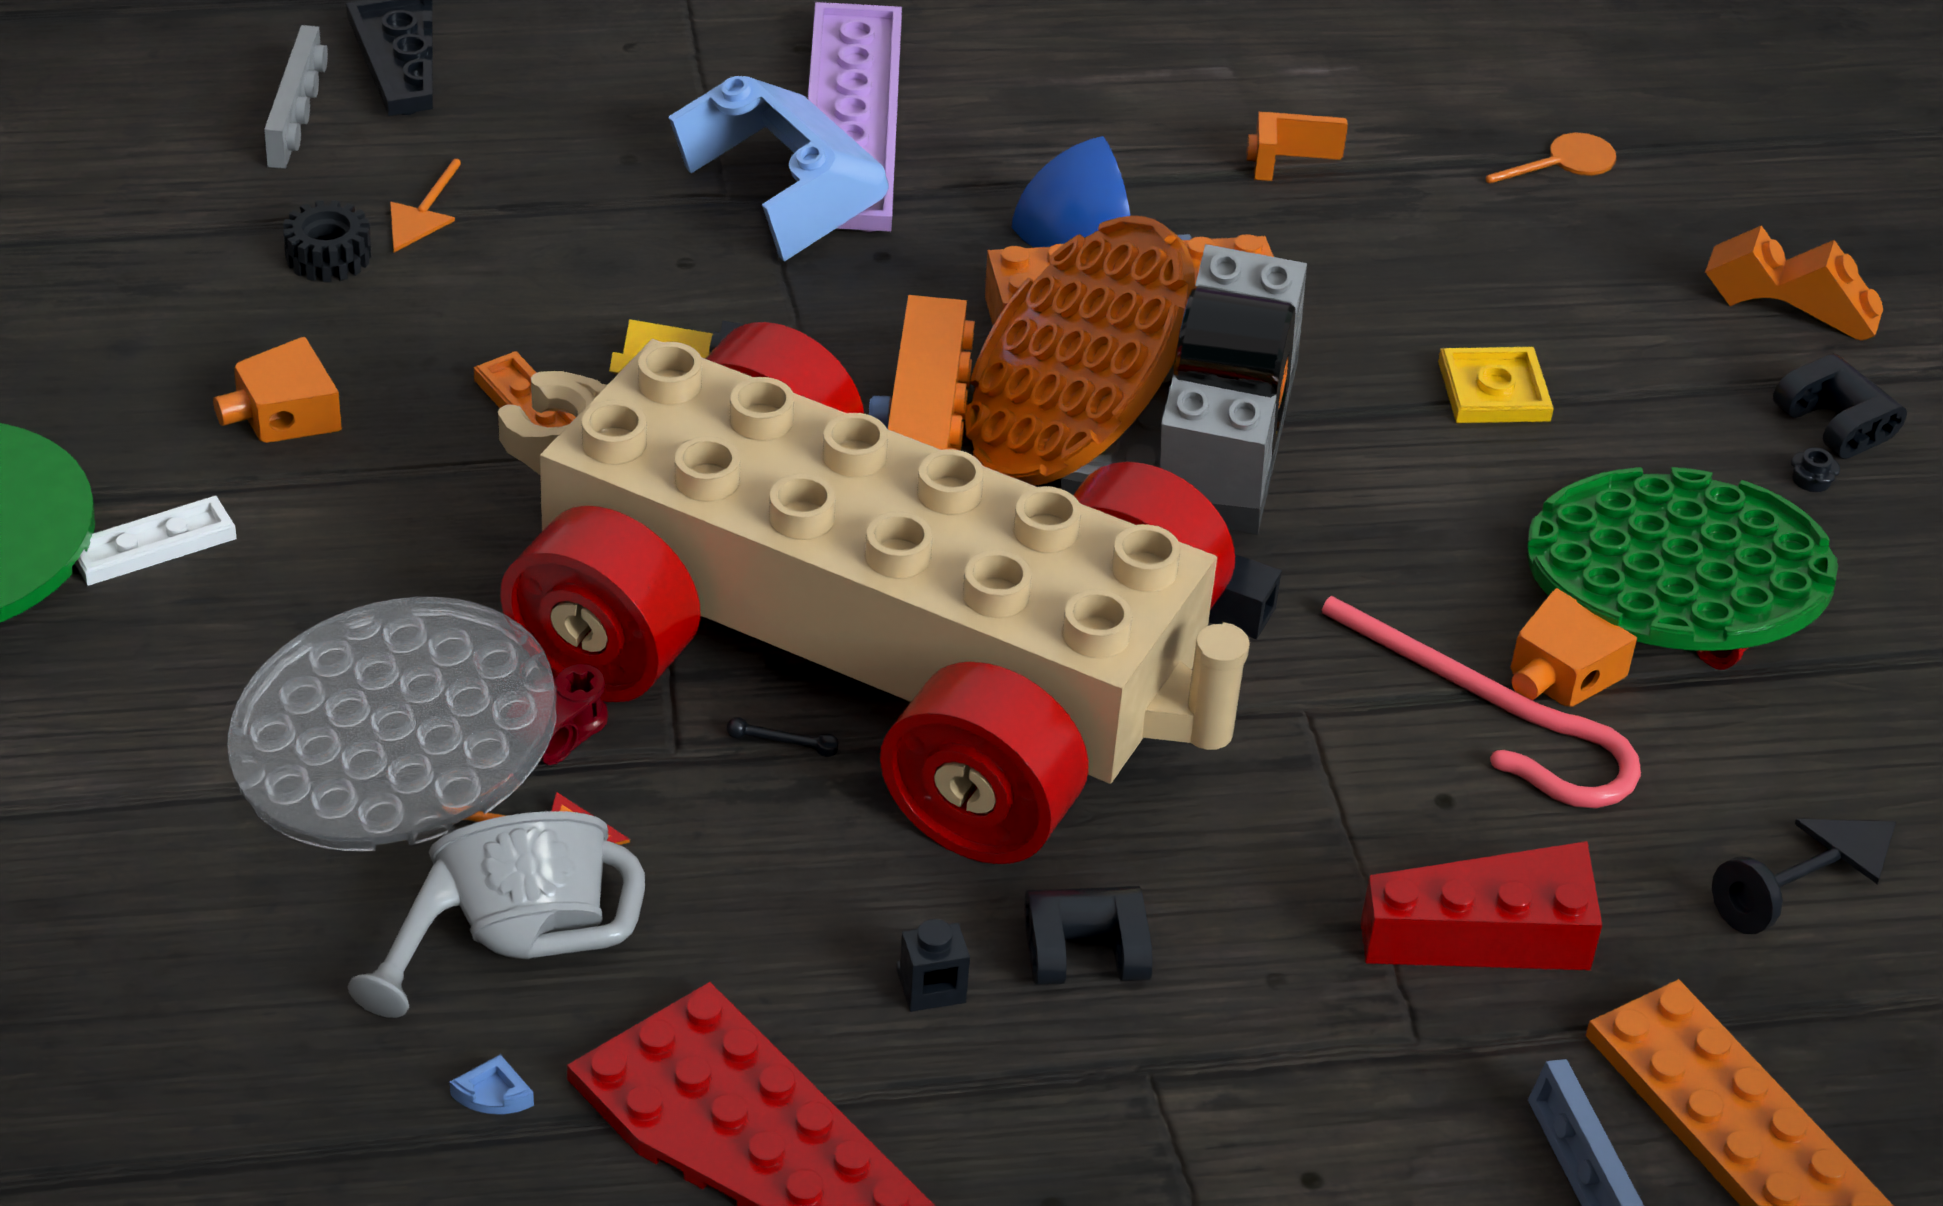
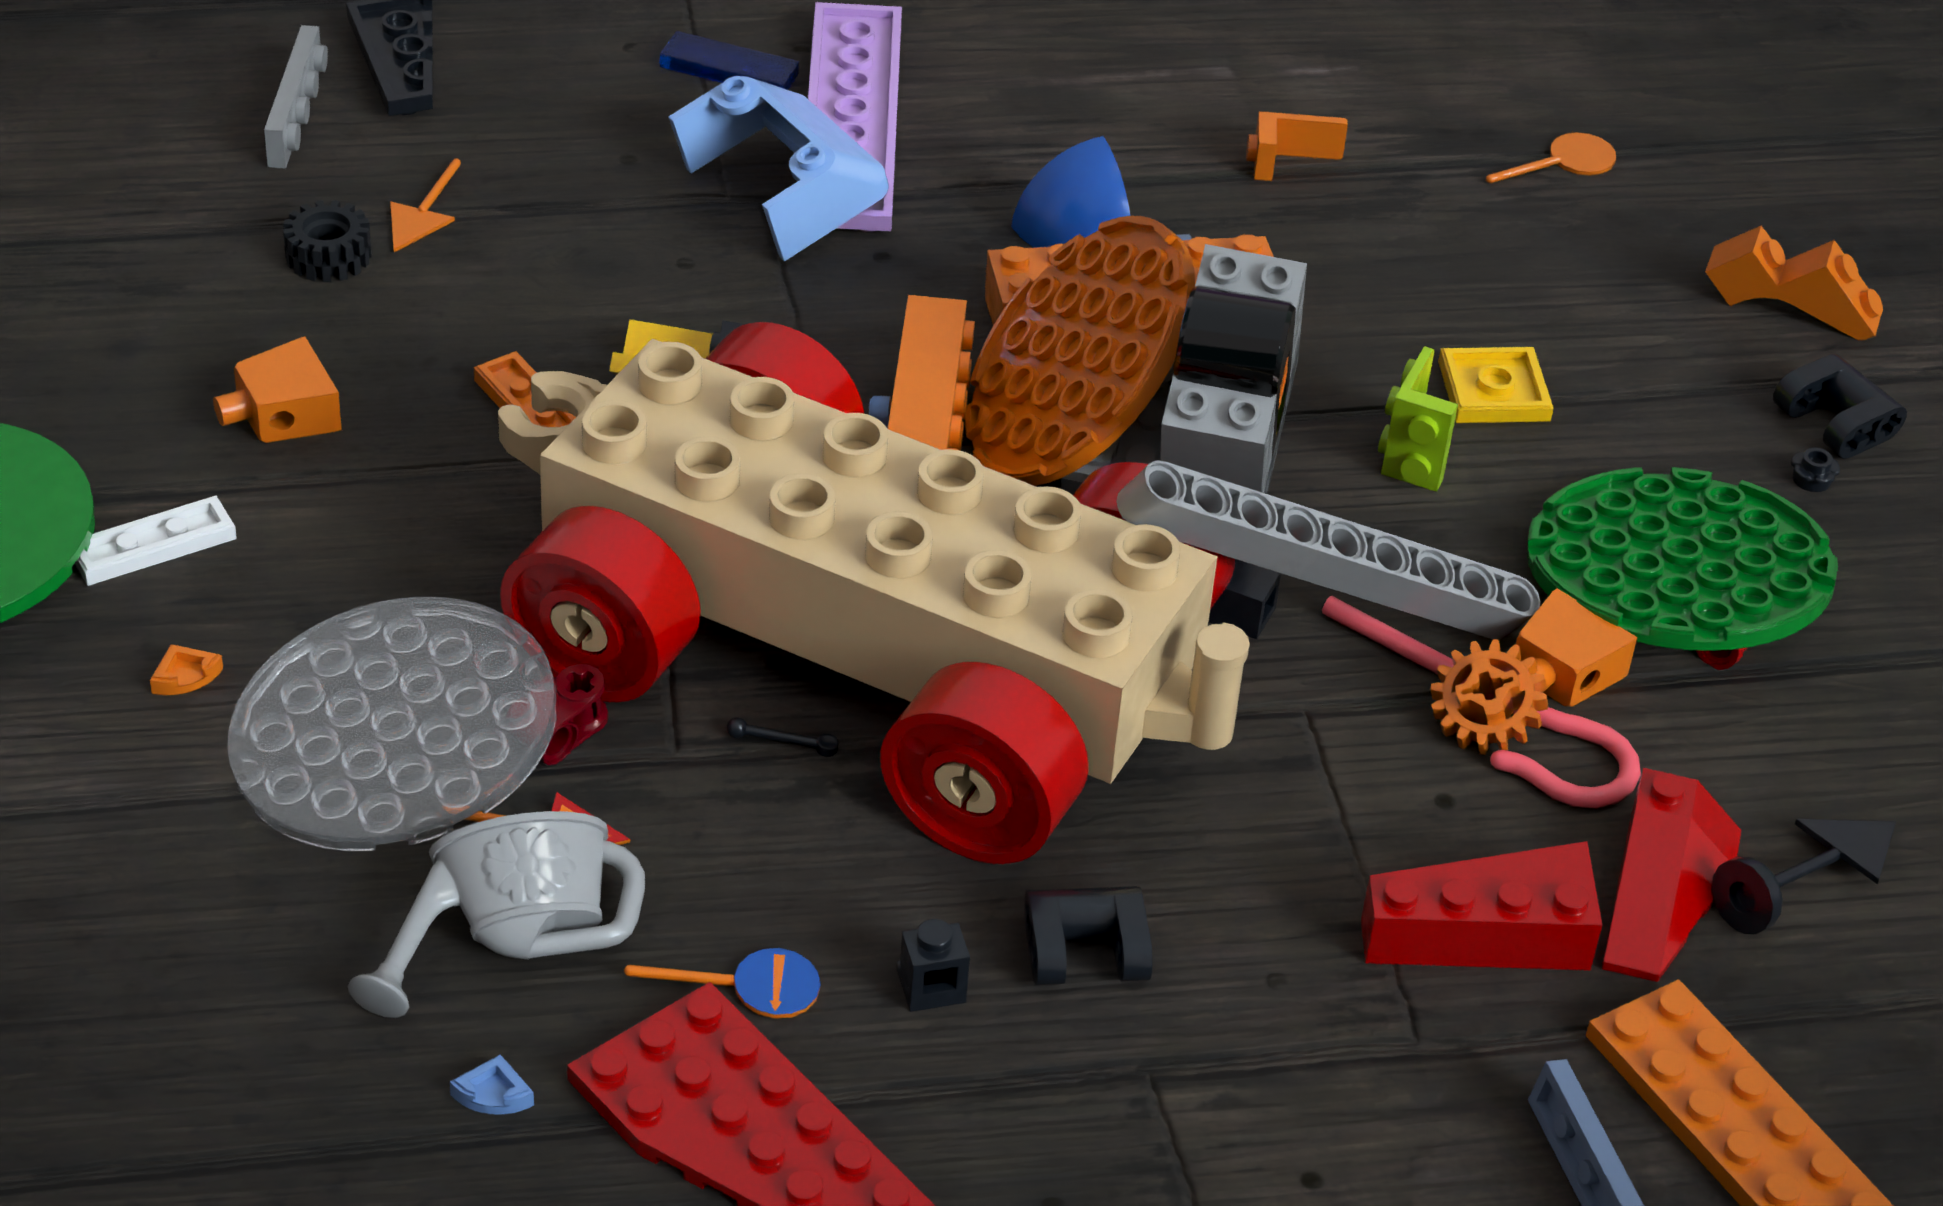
none -> orange tile [150,644,223,695]
none -> blue piece [624,948,821,1019]
none -> clear blue tile [660,31,799,90]
none -> light grey beam [1116,460,1541,640]
none -> lime bracket [1378,346,1458,492]
none -> orange gear [1430,639,1548,755]
none -> red wedge [1602,767,1741,982]

